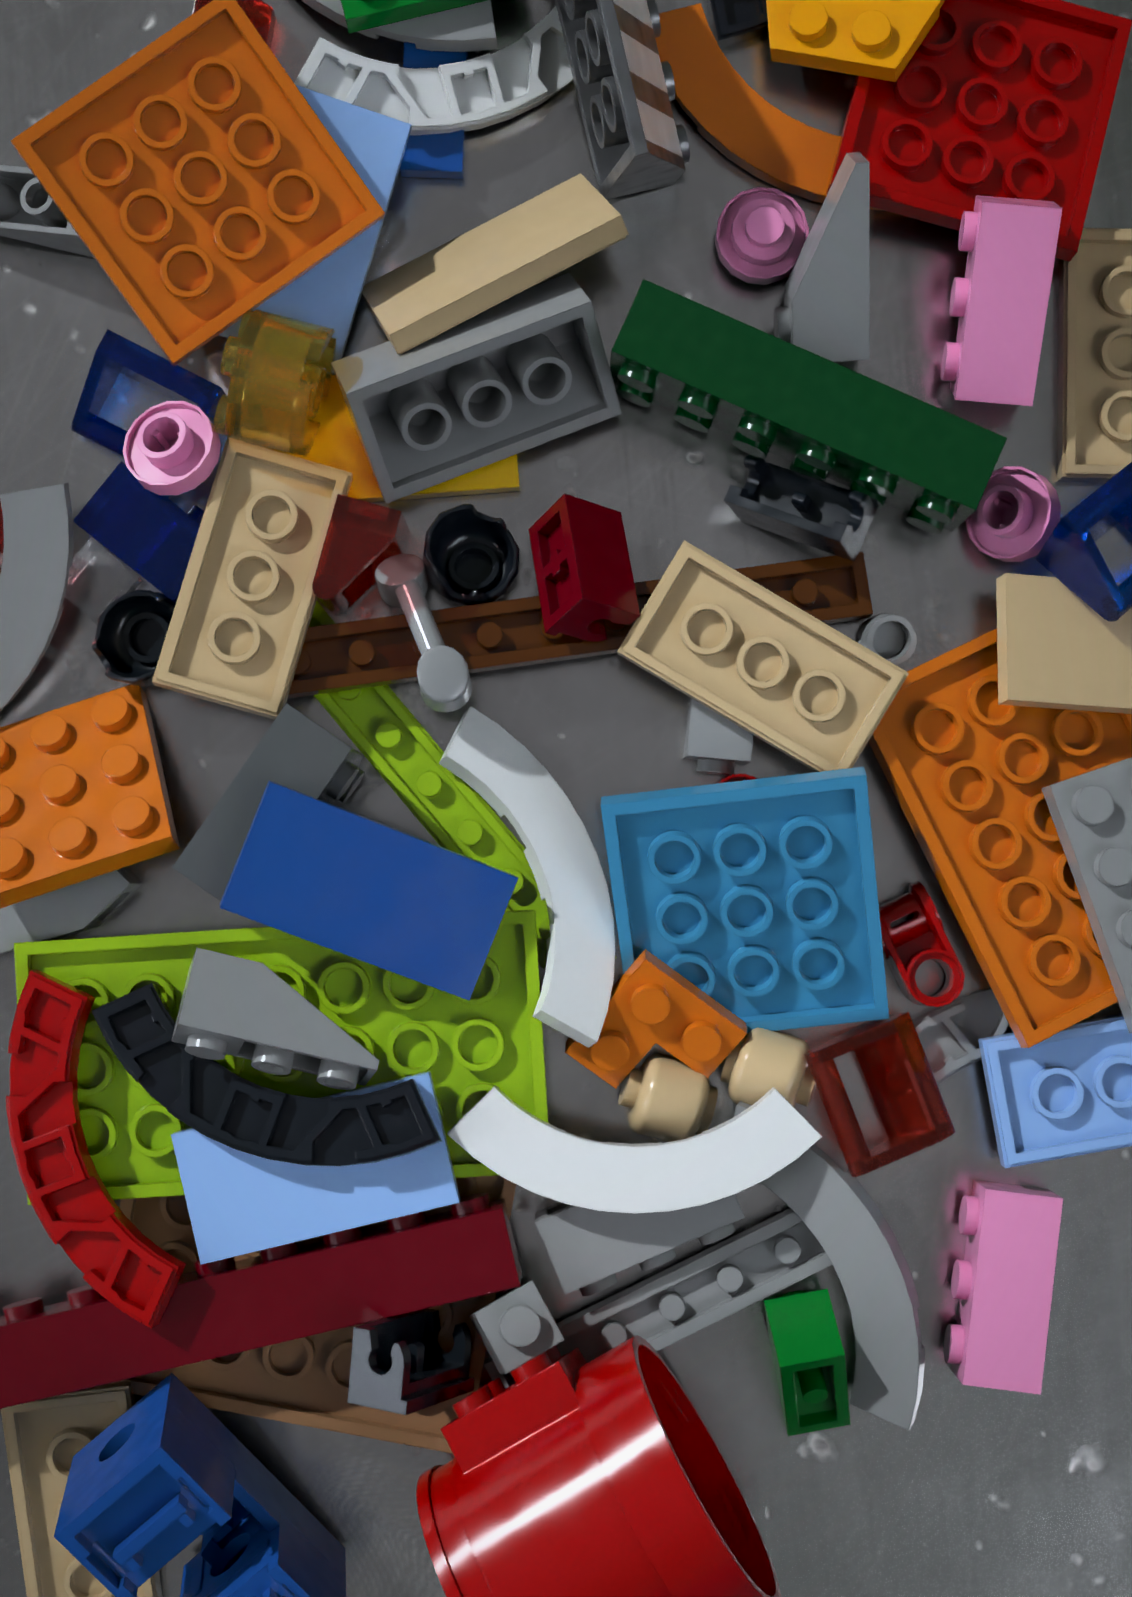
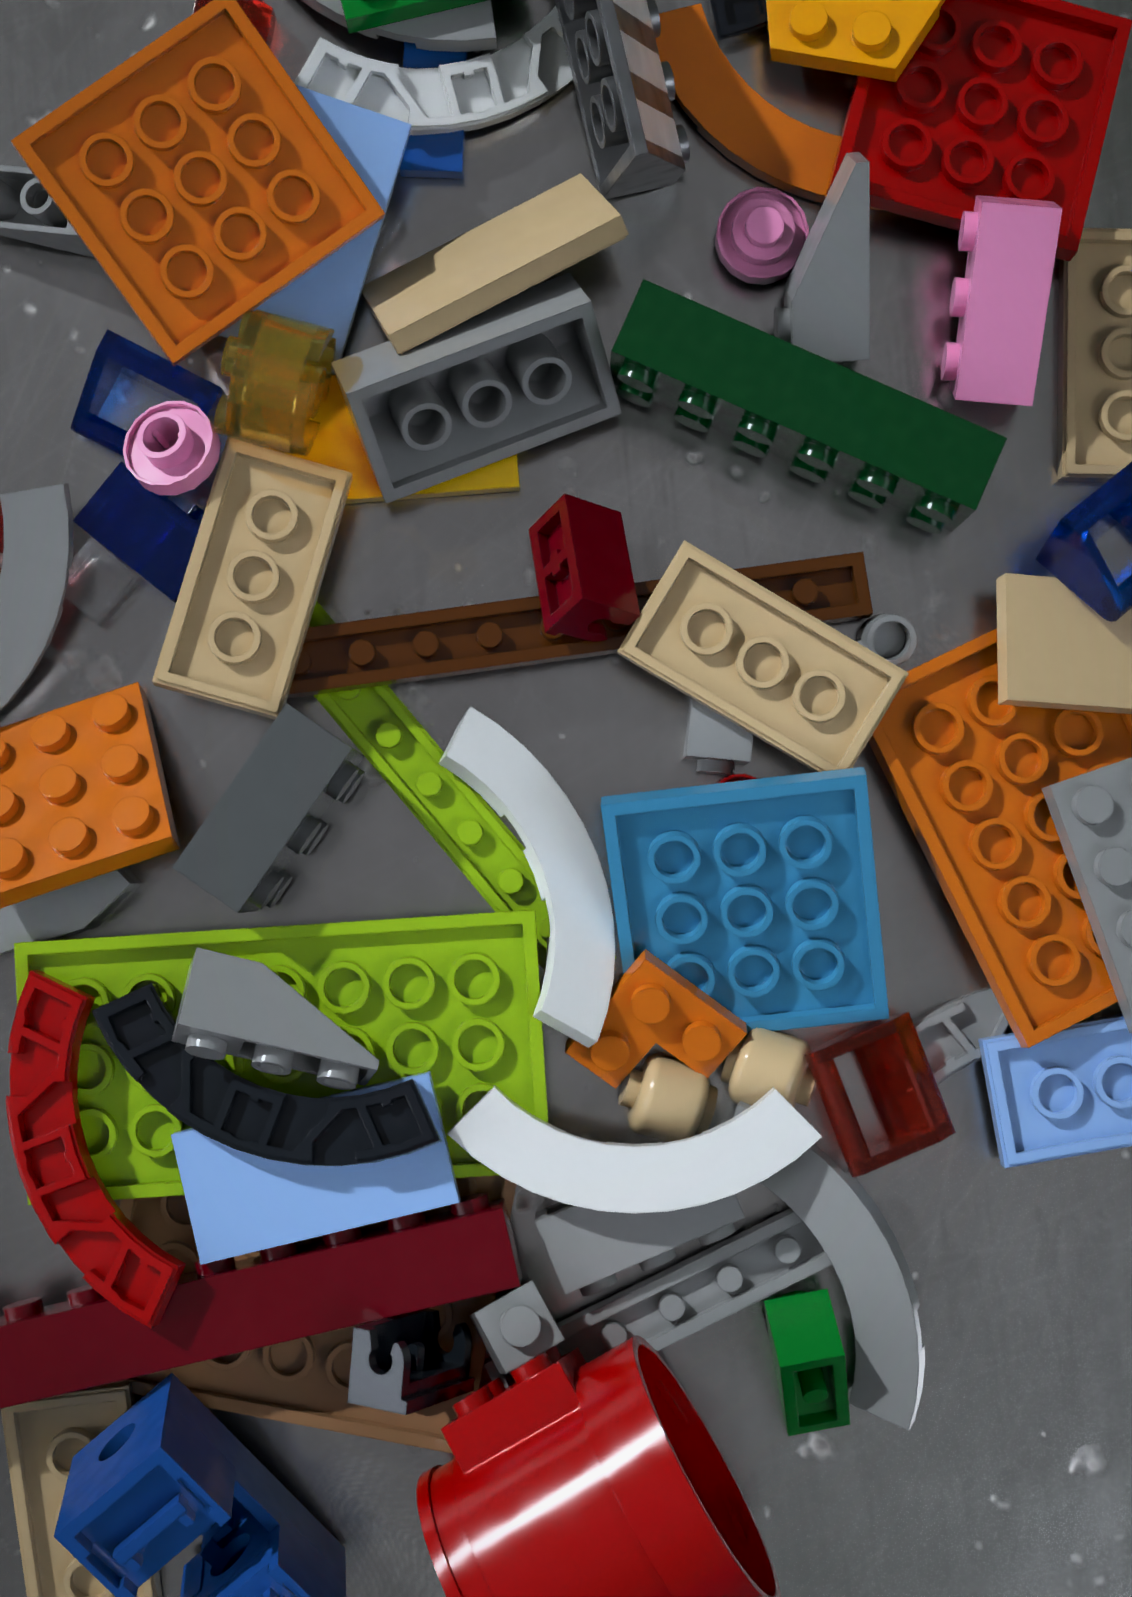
black hair [92,590,176,687] -> none
blue tile [219,780,518,1000] -> none
clear red tile [312,494,411,616] -> none
light grey bar [375,554,472,712] -> none
black hair [423,504,520,606] -> none
black hinge [724,455,880,562] -> none
red piece [879,881,965,1007] -> none
bright pink brick [944,1180,1063,1395] -> none
bright pink plate [965,466,1061,562] -> none

